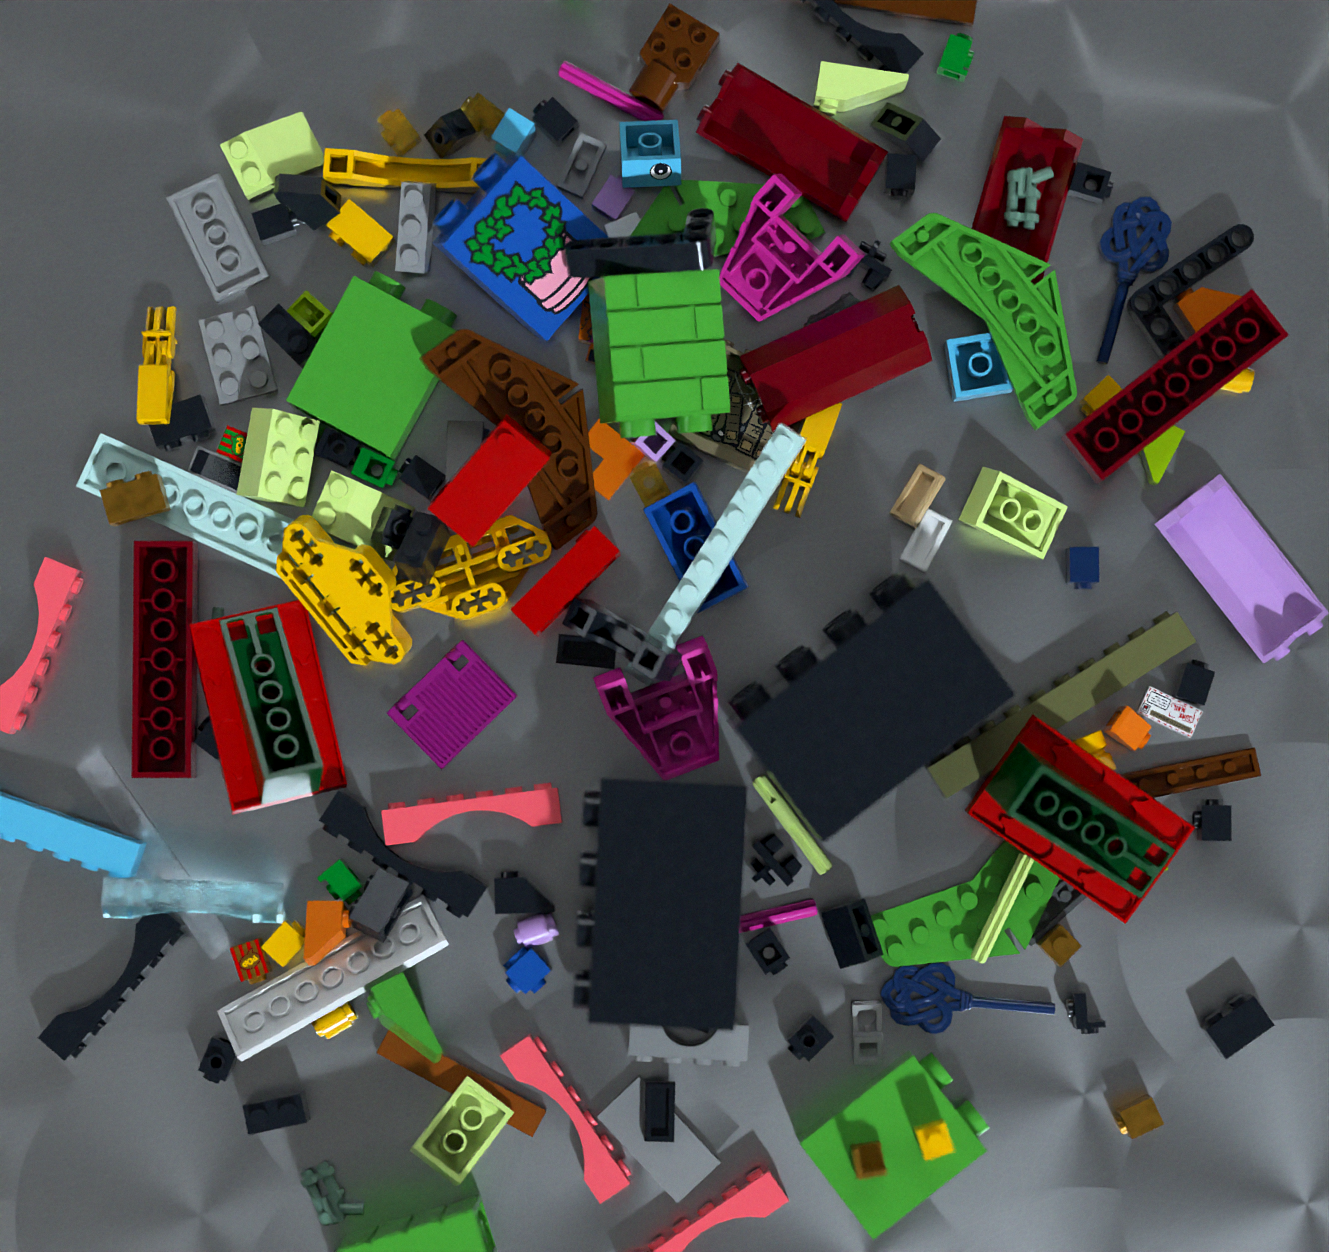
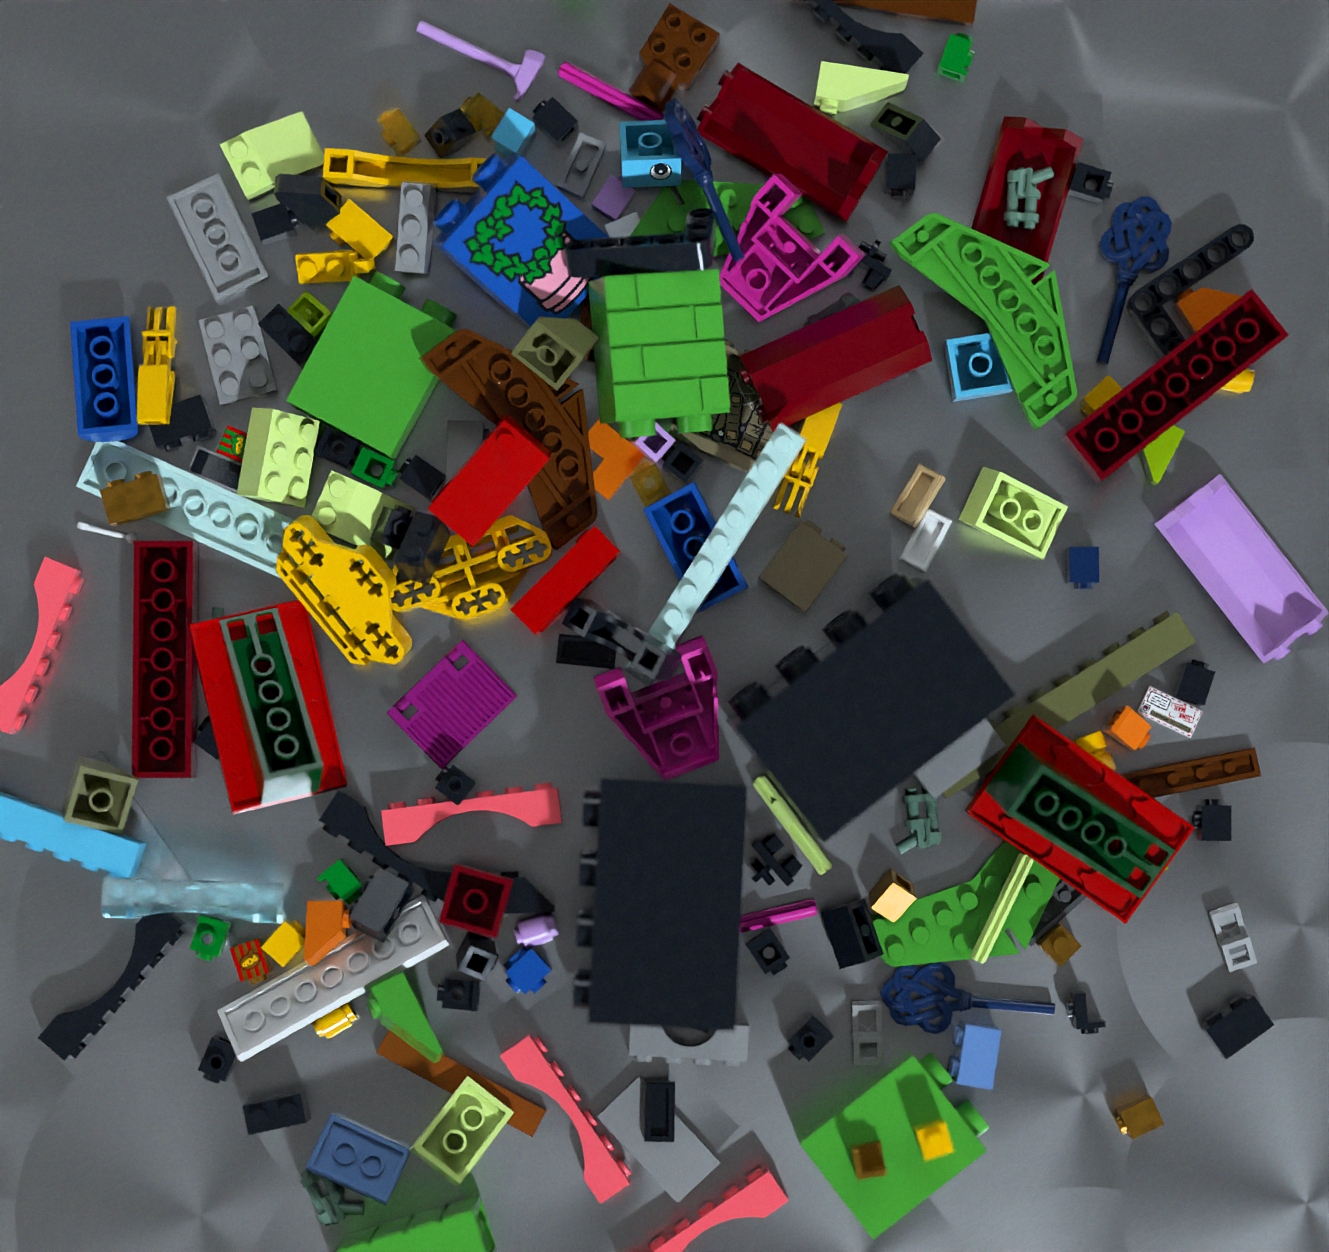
none -> olive slope [62,756,138,835]
none -> blue brick [70,316,139,442]
none -> white hinge [77,522,137,543]
none -> green brick [190,914,232,961]
none -> yellow hinge [295,250,376,284]
none -> medium blue tile [305,1114,411,1206]
none -> lavender piece [416,21,545,103]
none -> black bracket [435,764,475,805]
none -> black brick [437,977,481,1012]
none -> dark red brick [439,863,514,938]
none -> black brick [455,931,499,981]
none -> olive slope [511,317,599,390]
none -> dark blue piece [664,98,745,262]
none -> dark tan brick [758,520,848,614]
none -> panel [869,869,916,922]
none -> sand green piece [895,787,942,854]
none -> light grey brick [914,718,1006,799]
none -> medium blue brick [947,1020,1002,1090]
none -> light grey slope [1208,903,1257,972]

